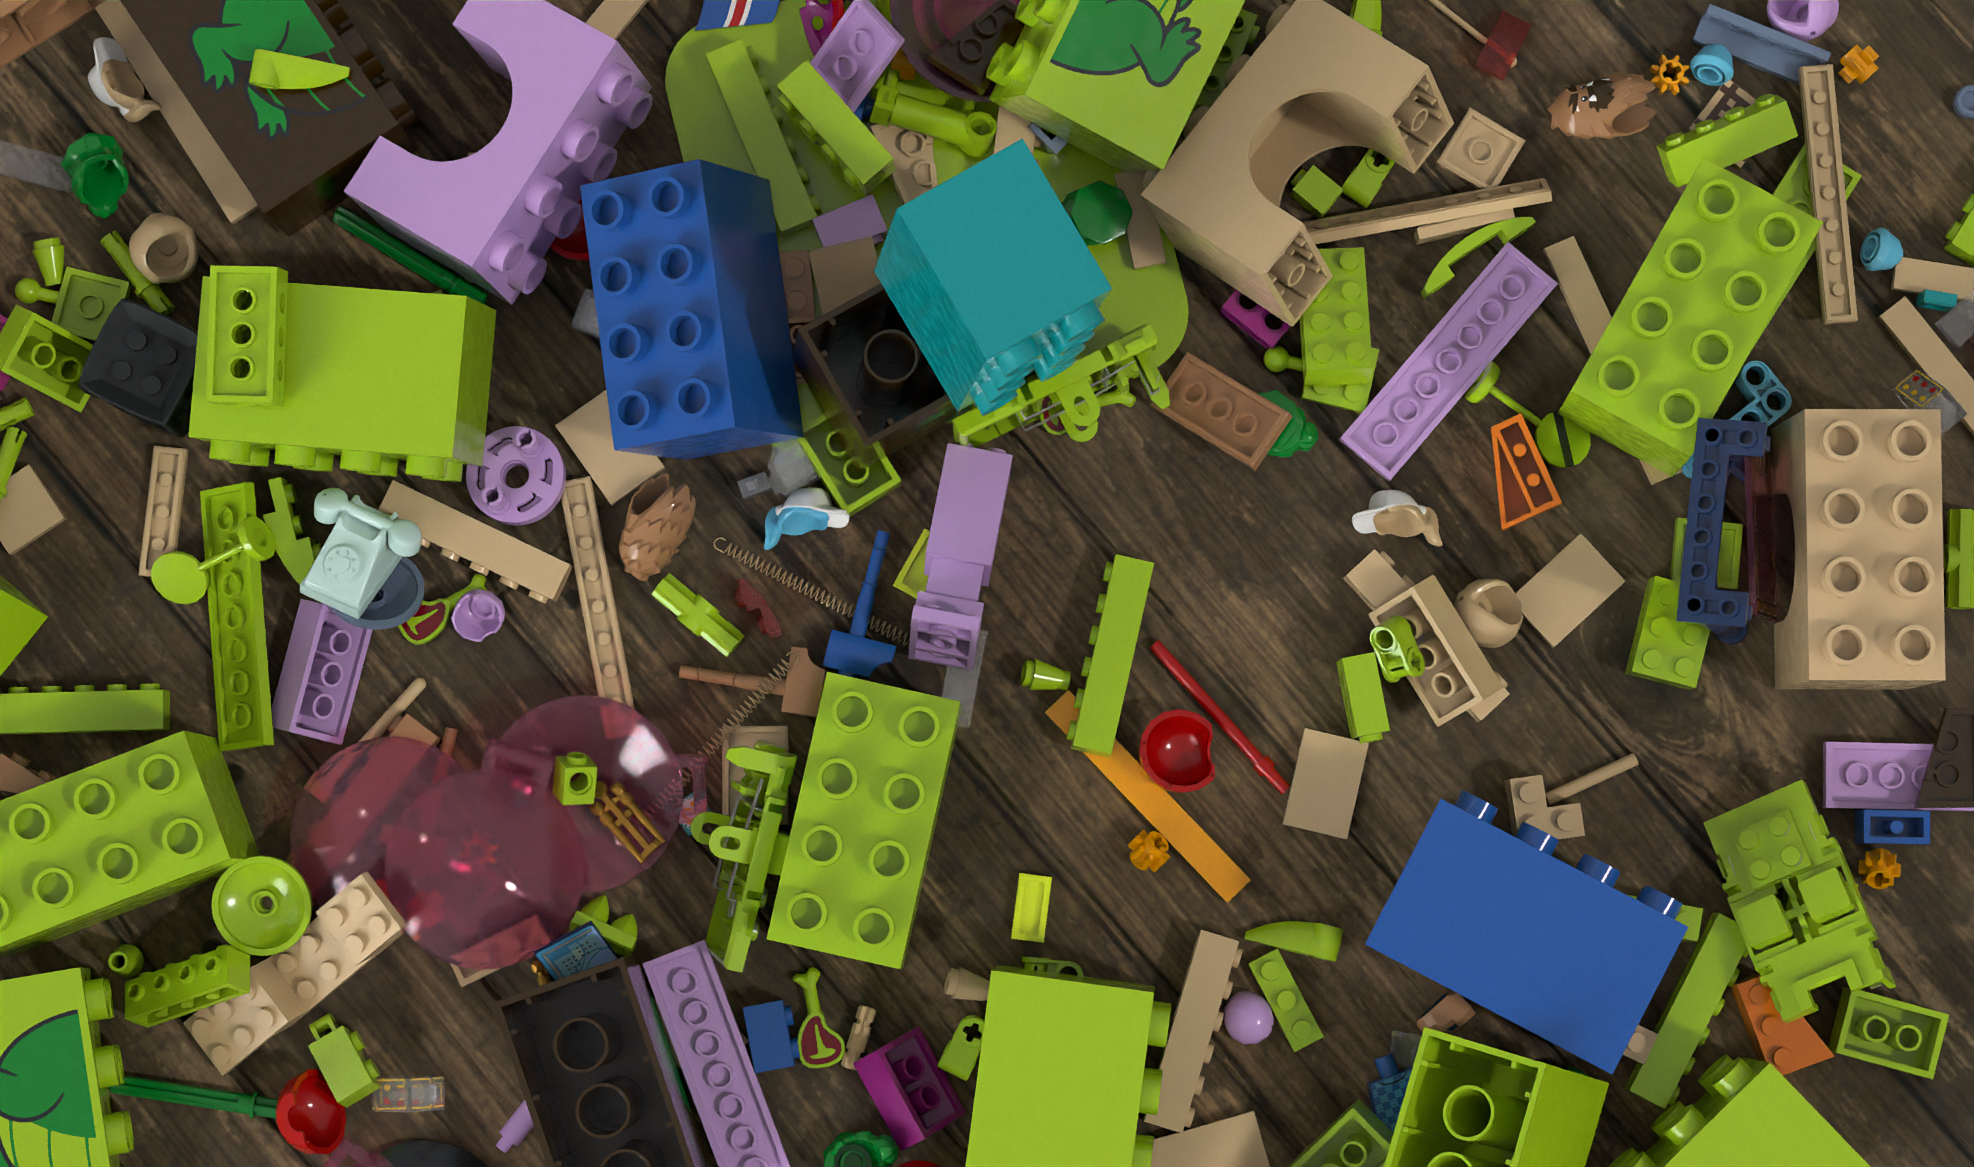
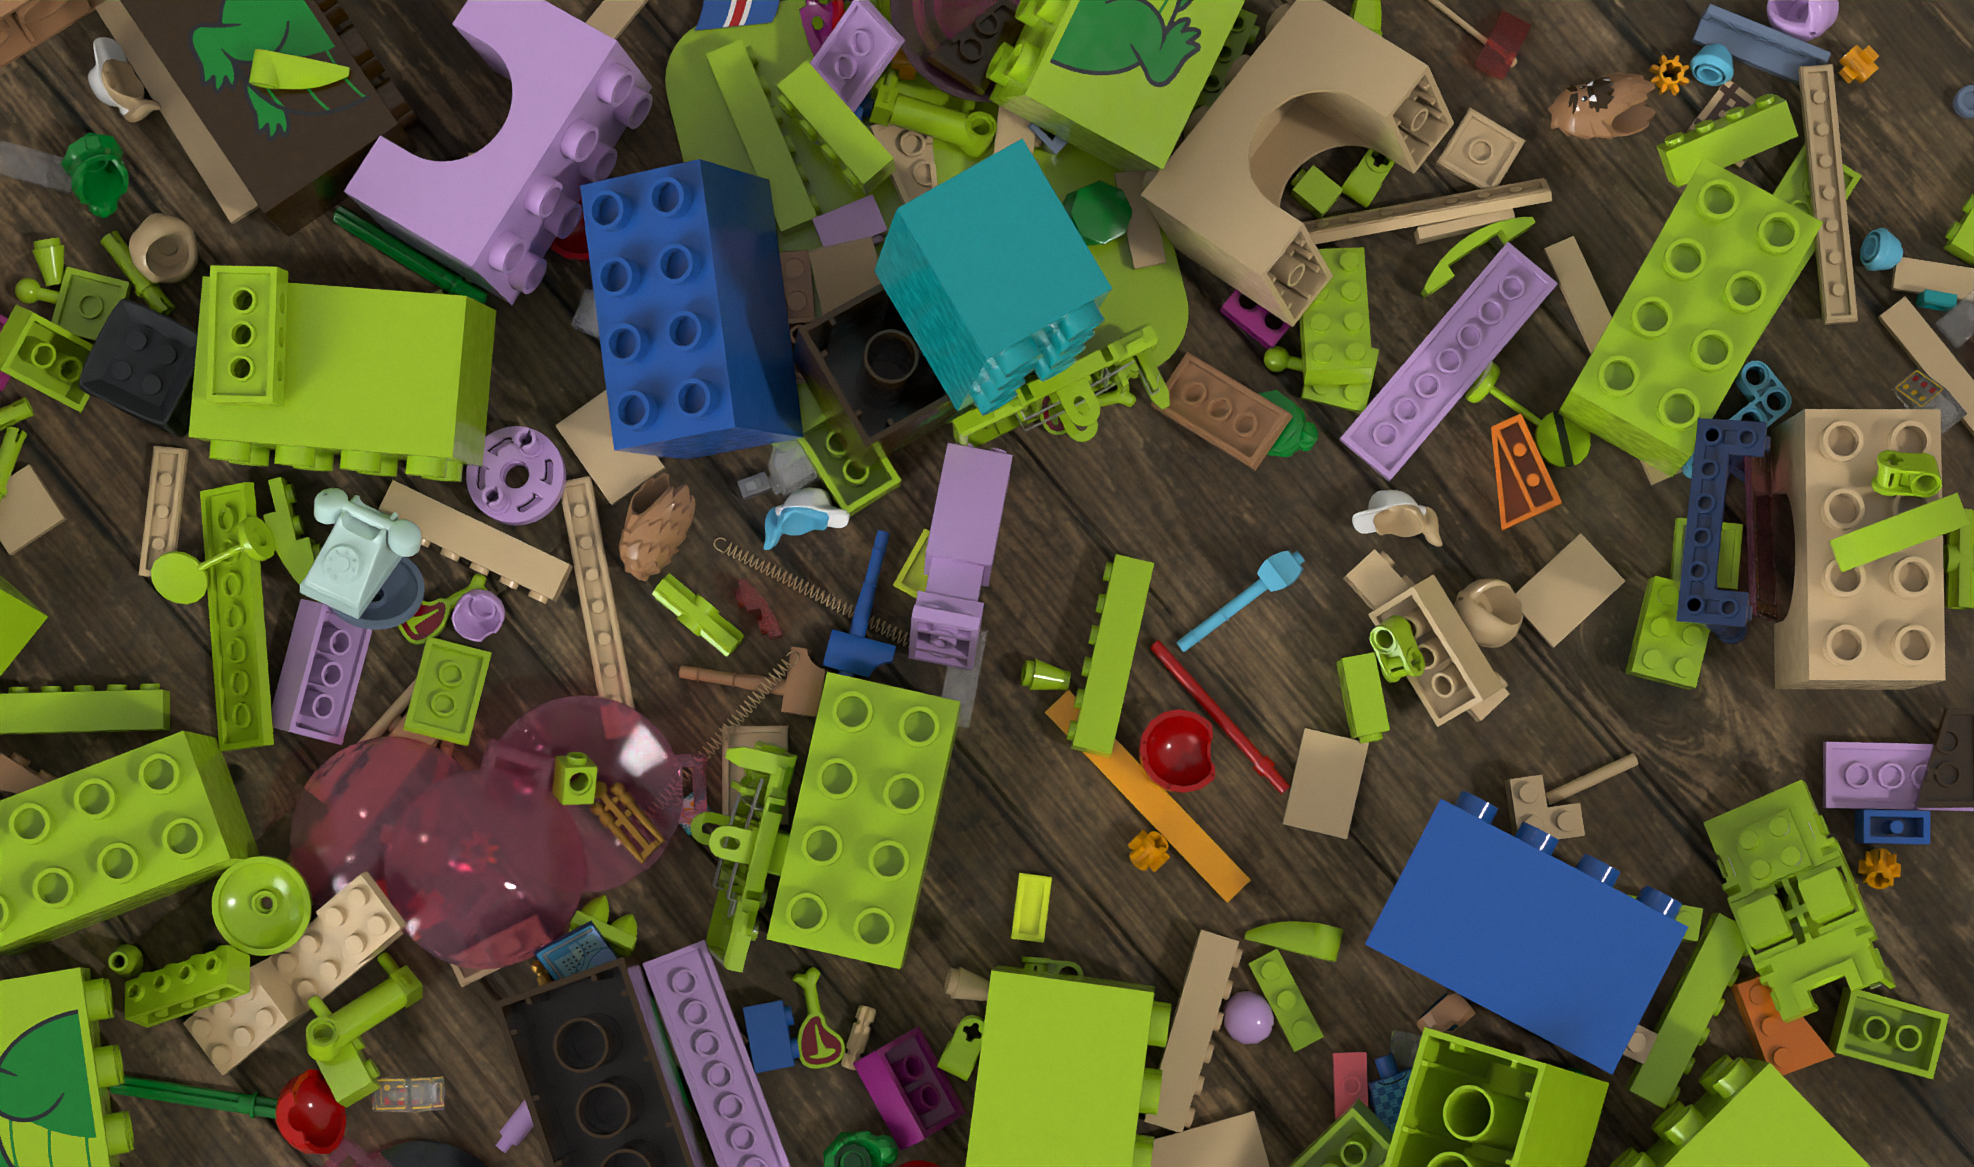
none -> lime piece [306,952,423,1062]
none -> lime plate [403,636,492,746]
none -> medium azure piece [1176,550,1305,652]
none -> coral plate [1332,1052,1368,1120]
none -> lime slope [1829,493,1970,573]
none -> lime piece [1871,450,1942,498]

